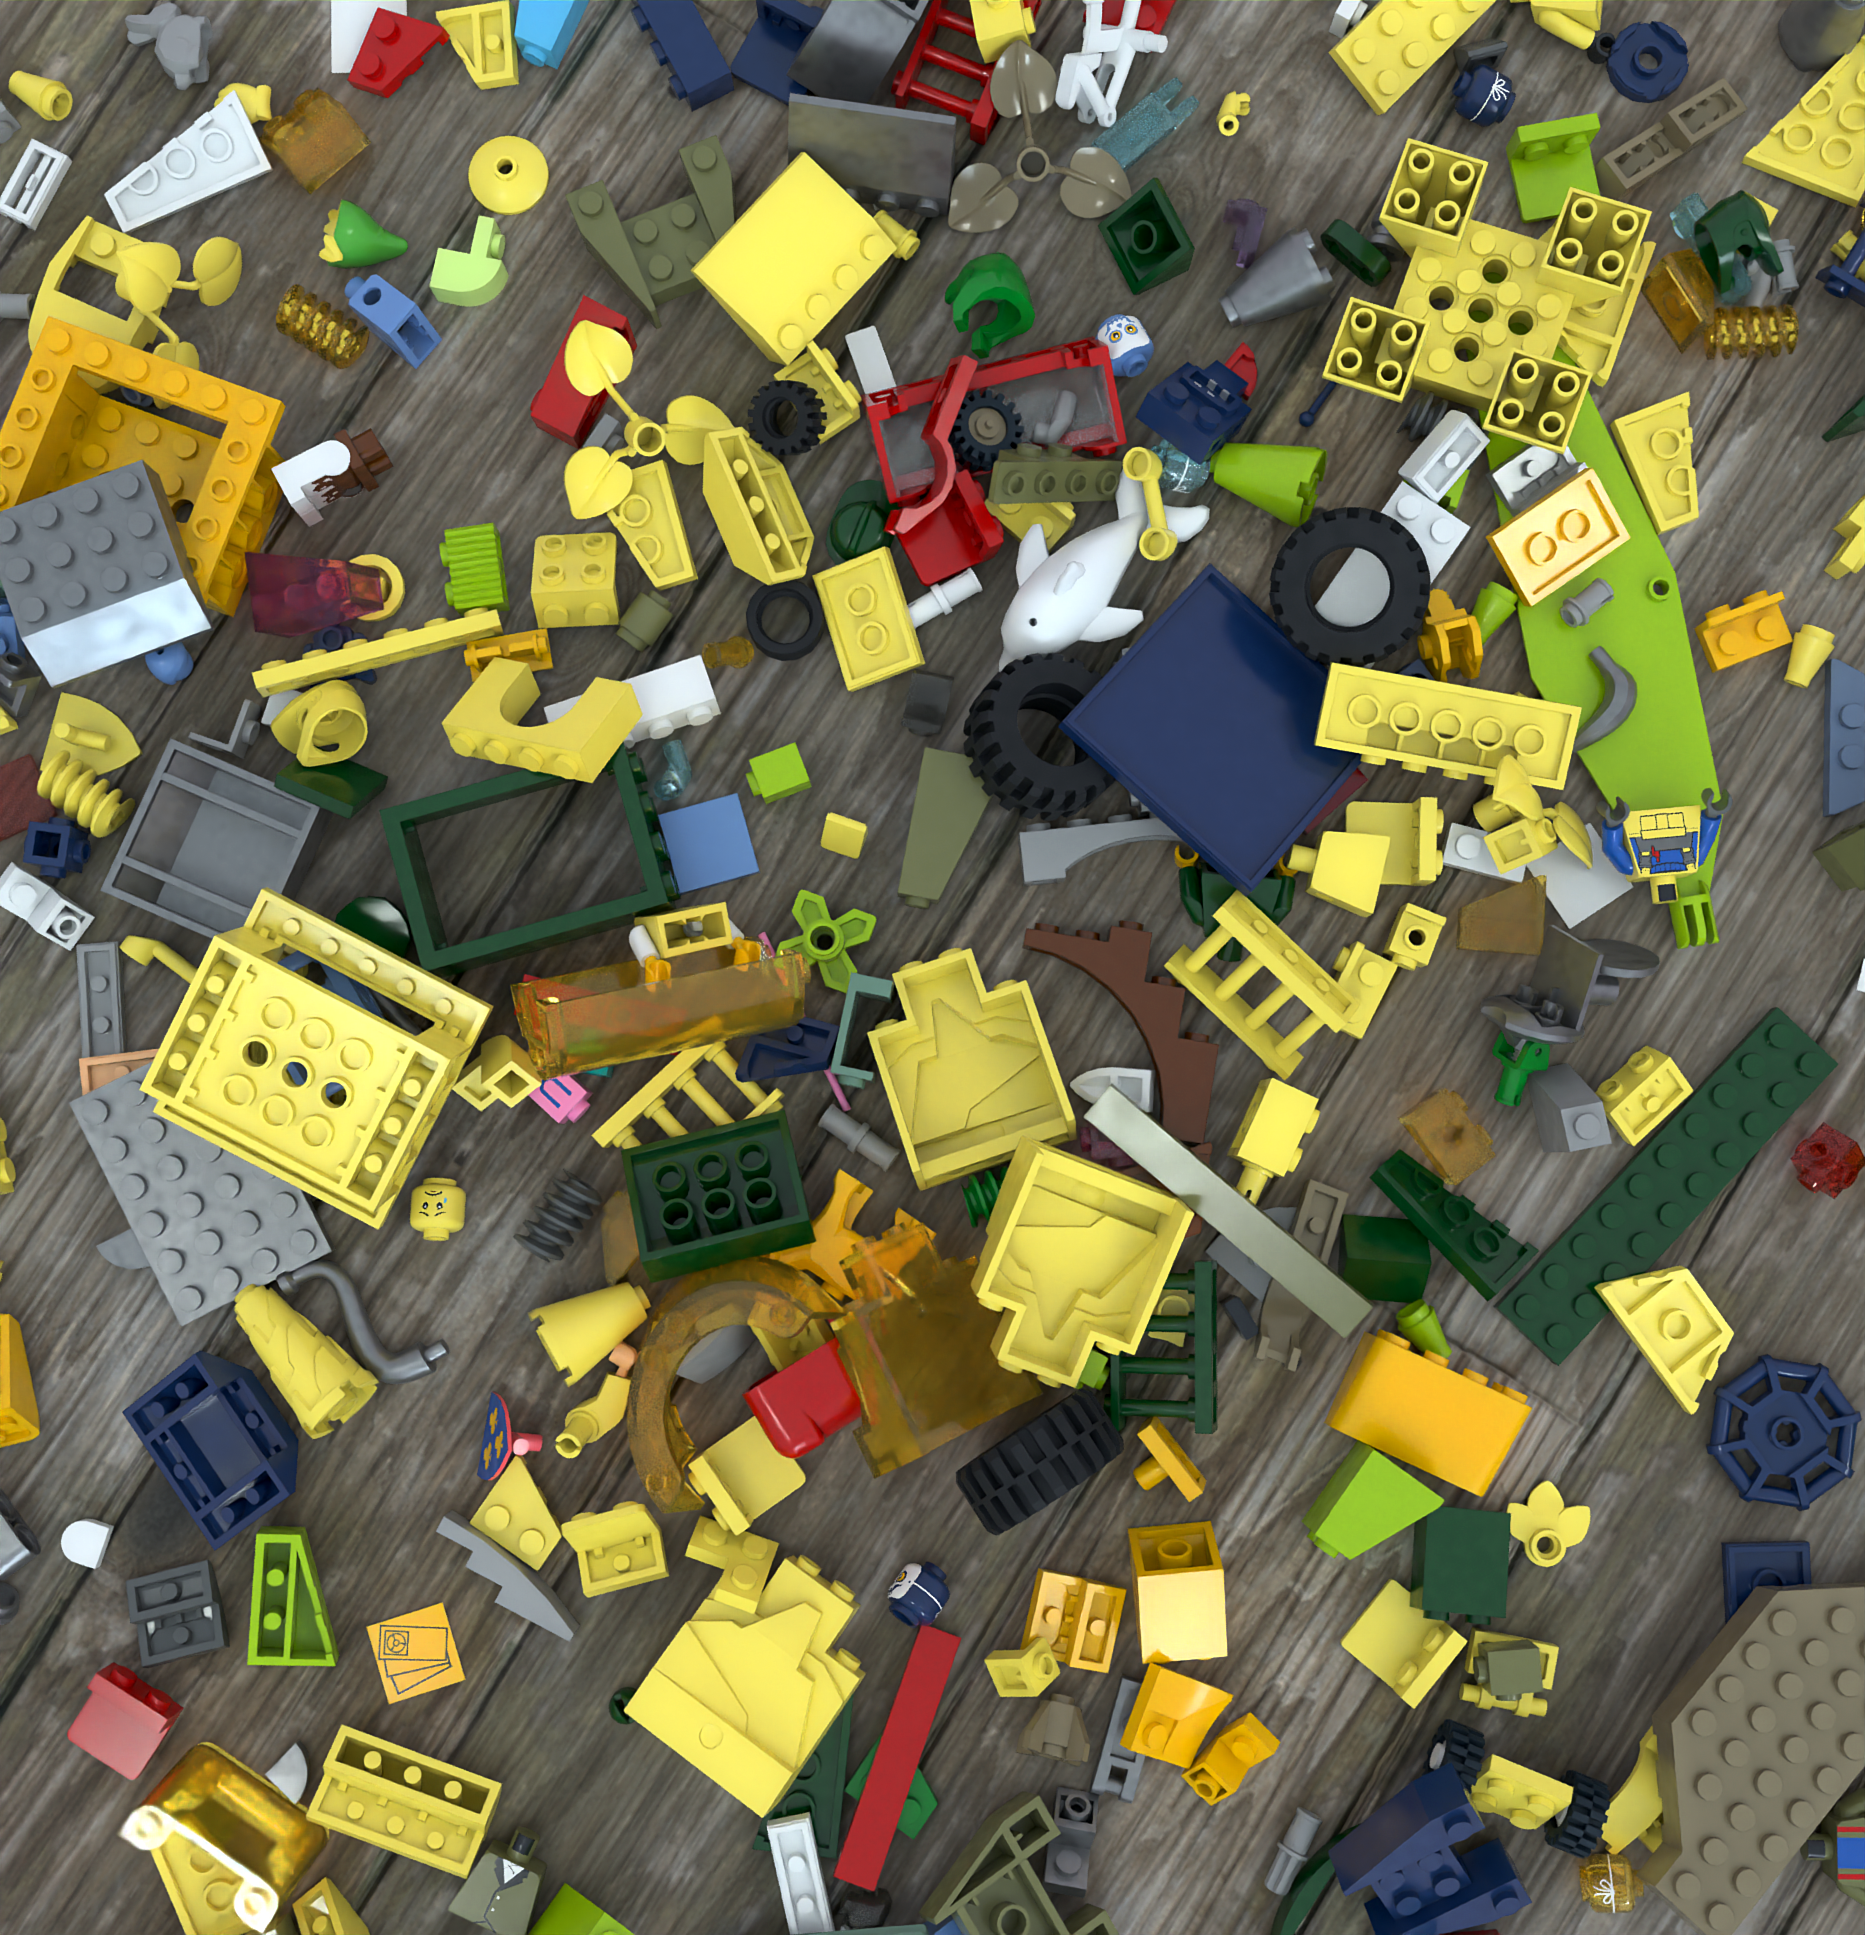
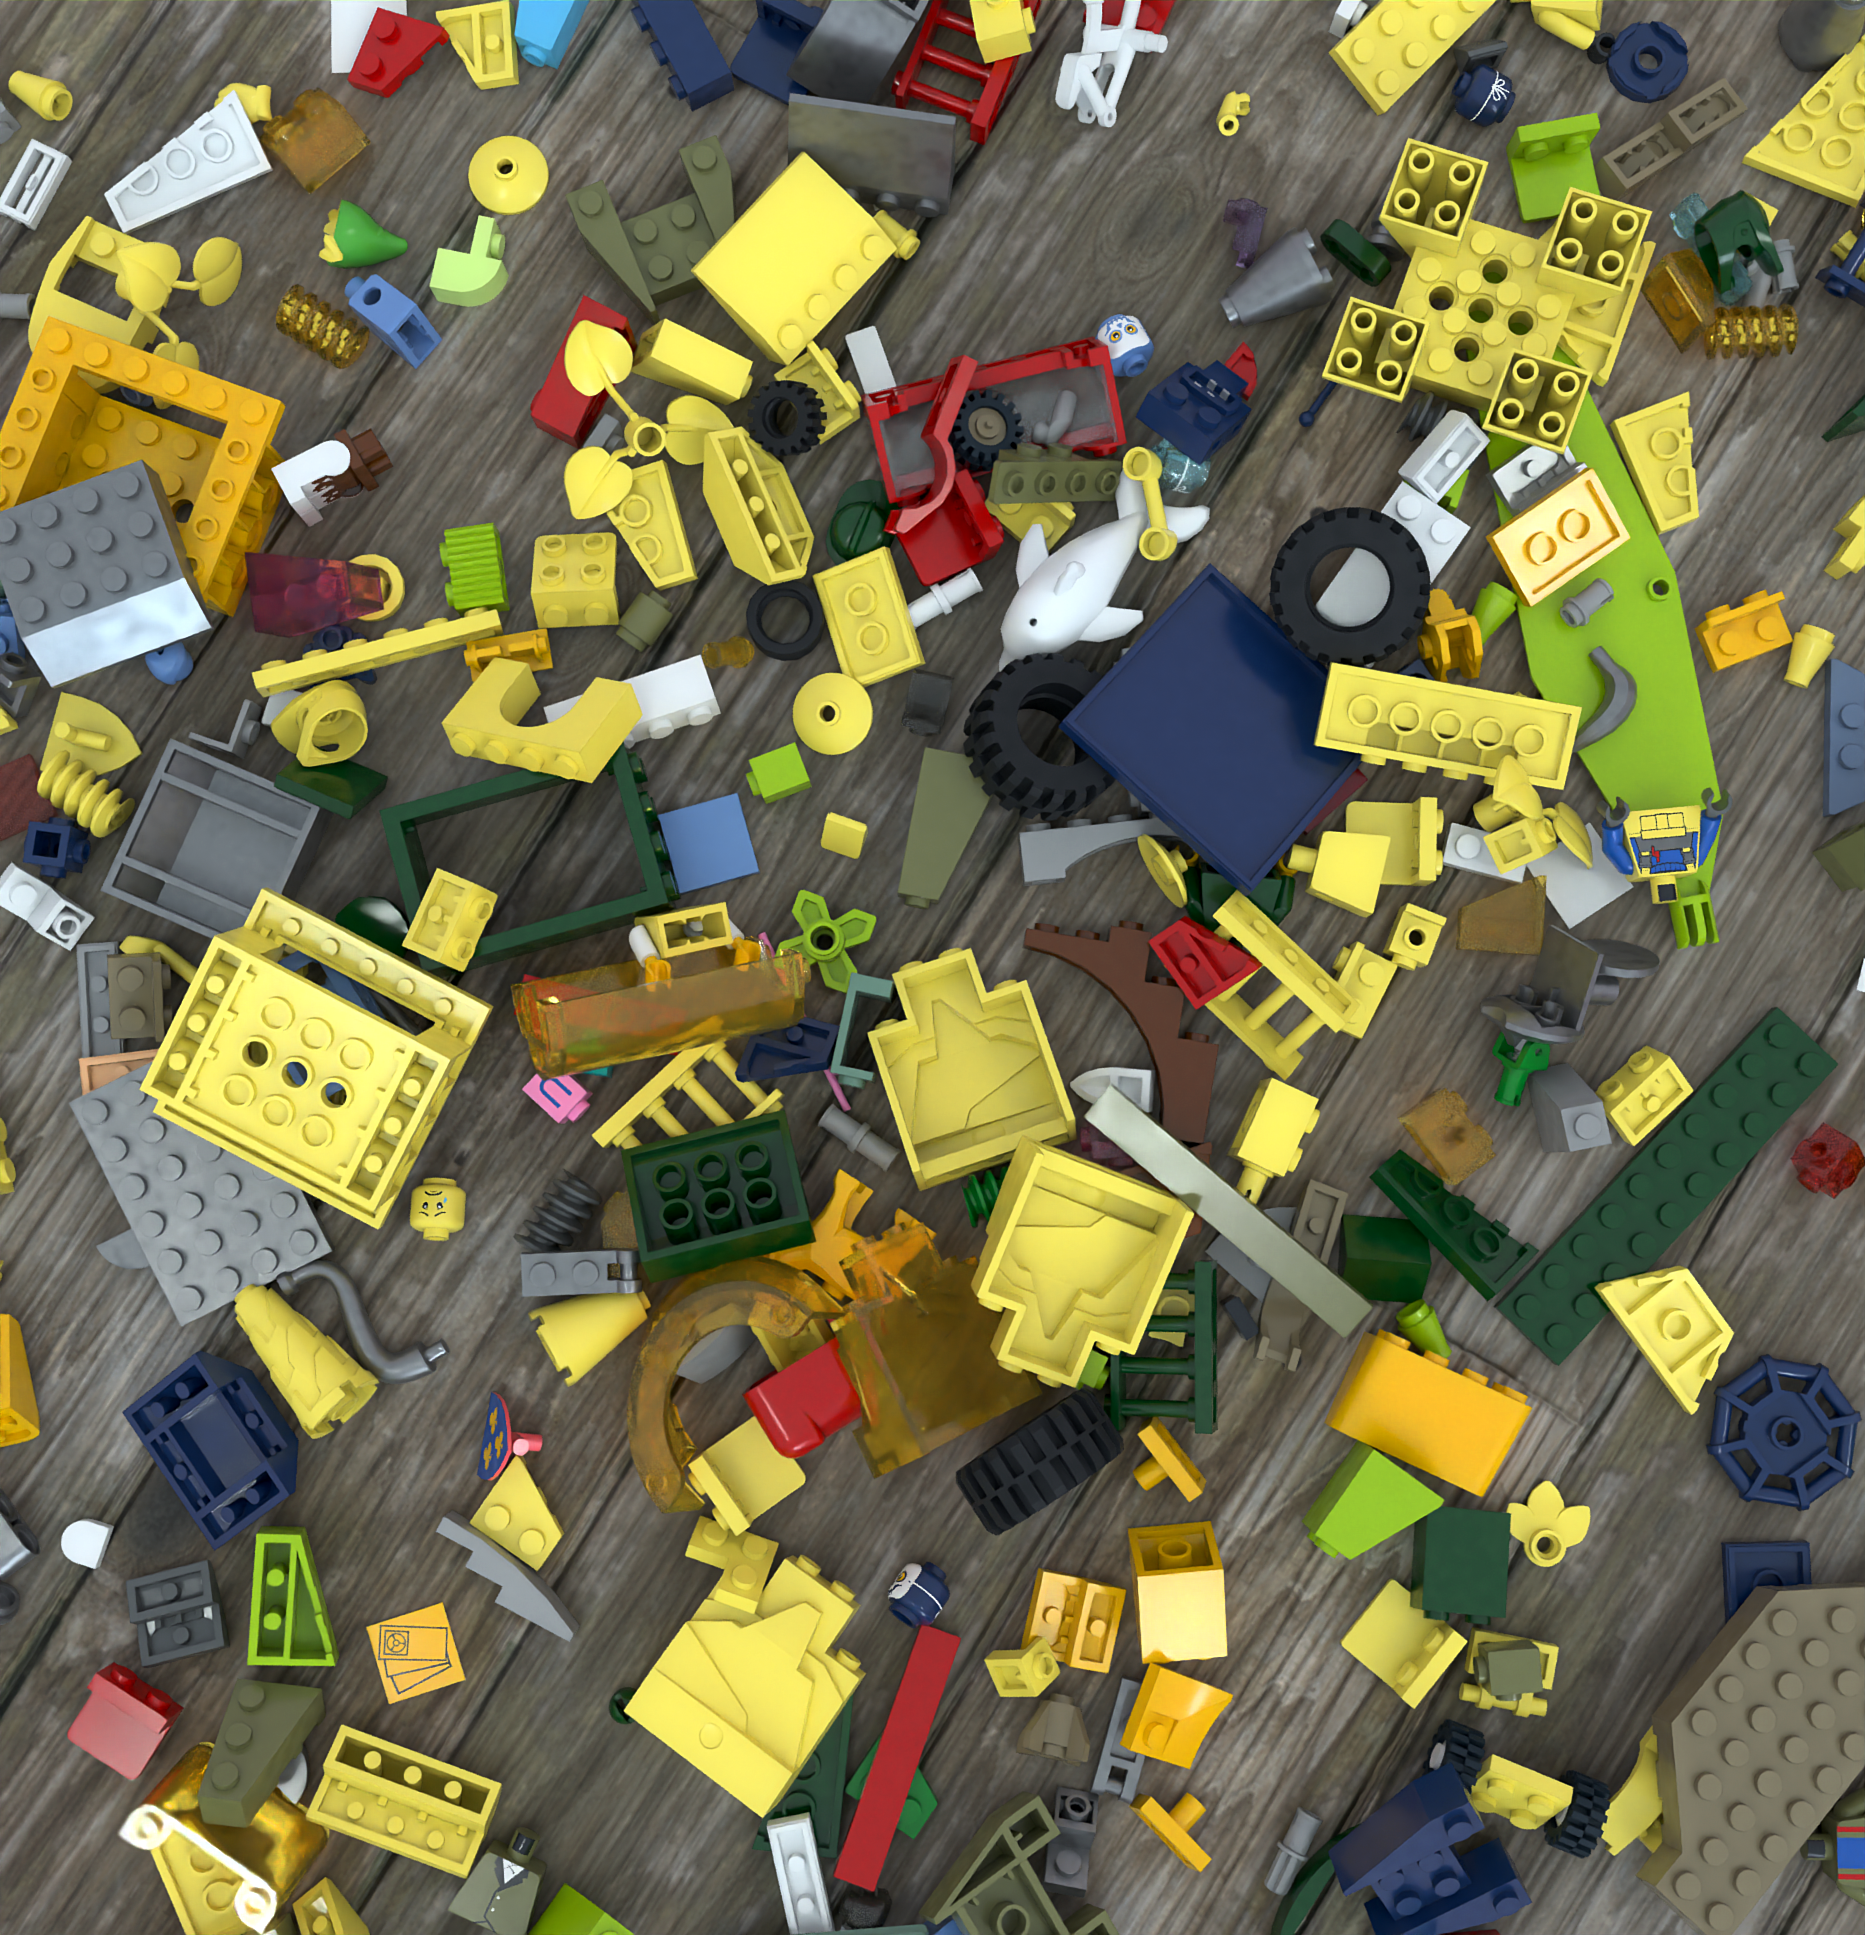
light grey animal [125,2,213,90] -> none
light yellow brick [452,1035,542,1111] -> none
light yellow arm [555,1341,637,1458] -> none
light yellow bracket [561,1501,669,1598] -> none
clear light blue arm [654,740,692,801] -> none
green piece [945,252,1035,359] -> none
dark tan plant [948,40,1132,233] -> none
clear light blue hinge [1091,77,1199,172] -> none
dark green slope [1098,178,1195,295] -> none
yellow slope [1181,1712,1281,1806] -> none
lime cone [1209,442,1328,528] -> none
clear yellow head [1579,1854,1644,1913] -> none
none -> dark tan bracket [107,952,172,1042]
none -> olive wedge [197,1678,326,1828]
none -> light yellow bracket [402,868,498,972]
none -> flat silver plate [521,1248,642,1297]
none -> light yellow slope [631,319,753,405]
none -> light yellow dish [793,673,873,755]
none -> yellow tile [1129,1792,1212,1872]
none -> light yellow dish [1137,834,1188,908]
none -> red wing [1148,916,1263,1010]

